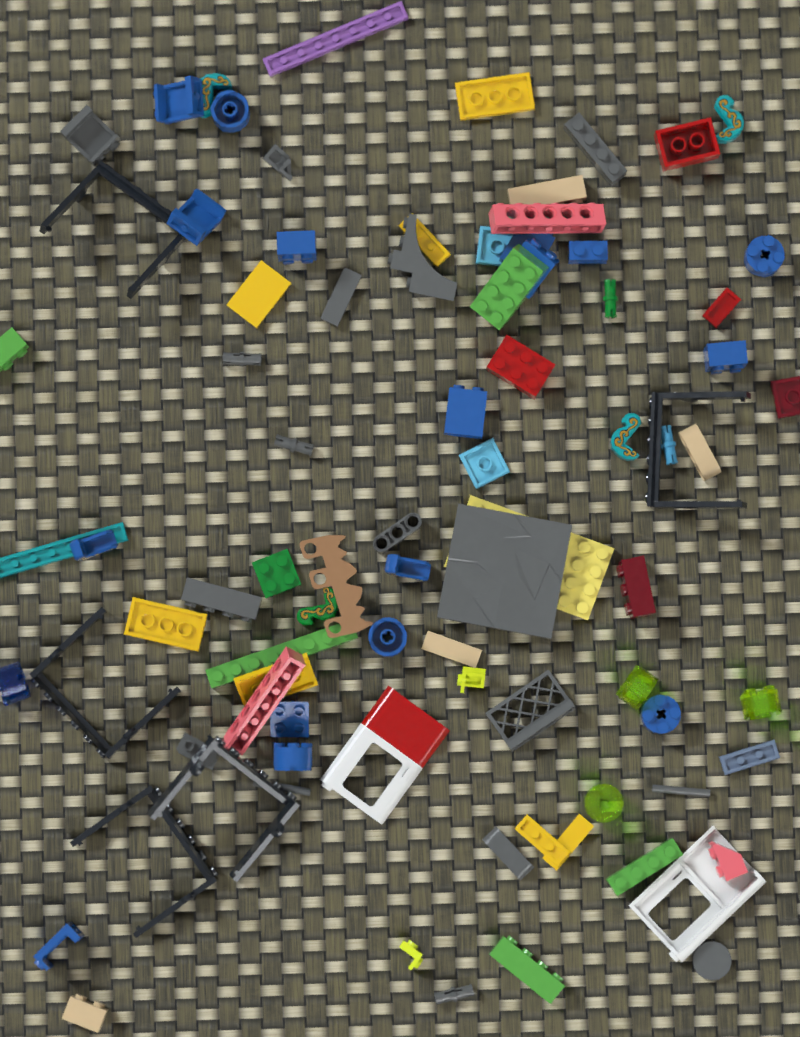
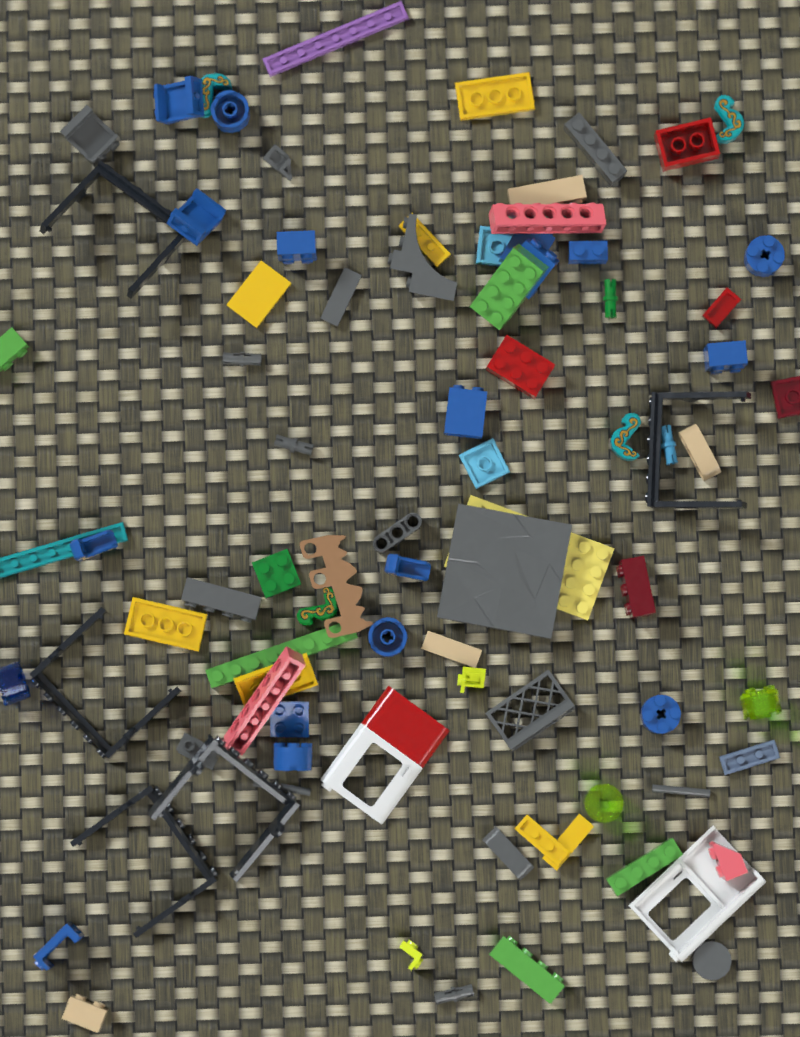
clear neon green brick [616,665,659,711] -> none

